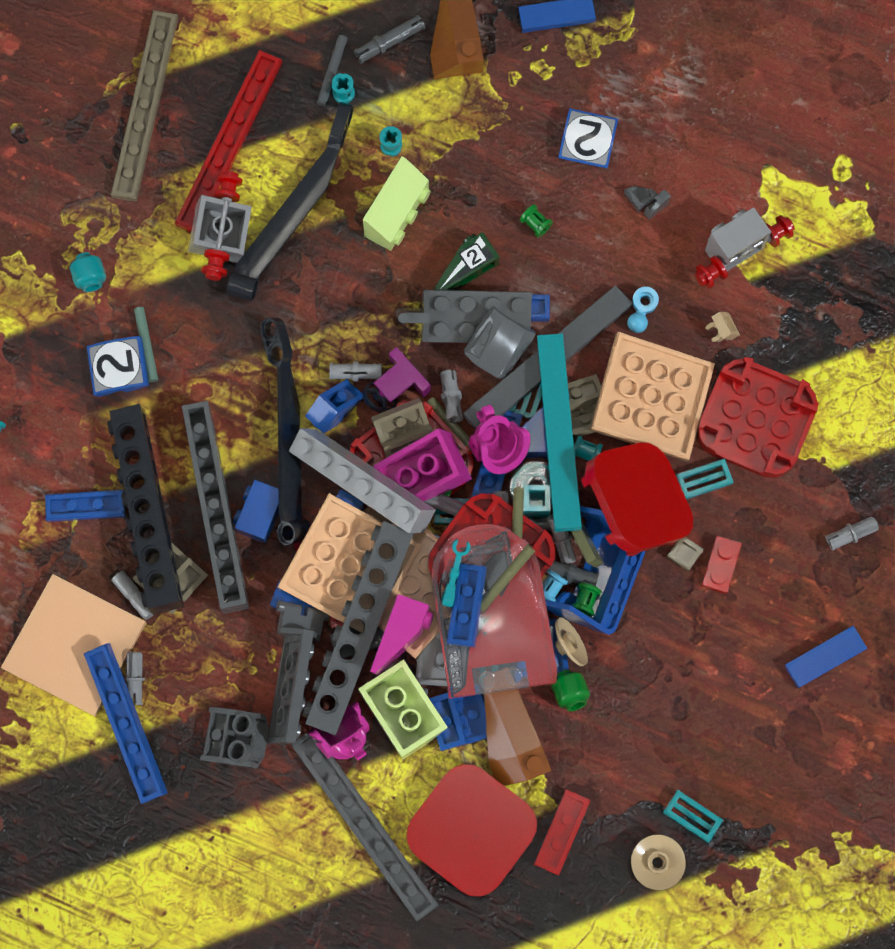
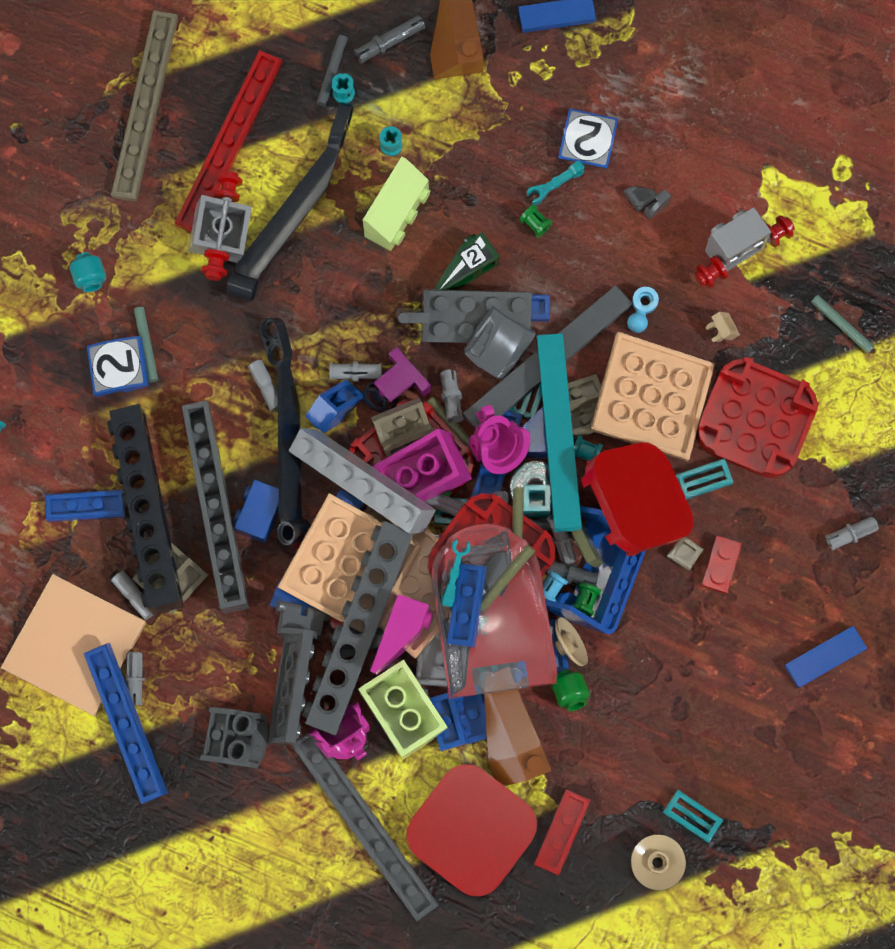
none -> light grey piece [248,360,278,412]
none -> teal piece [527,161,584,205]
none -> sand green bar [811,295,875,354]

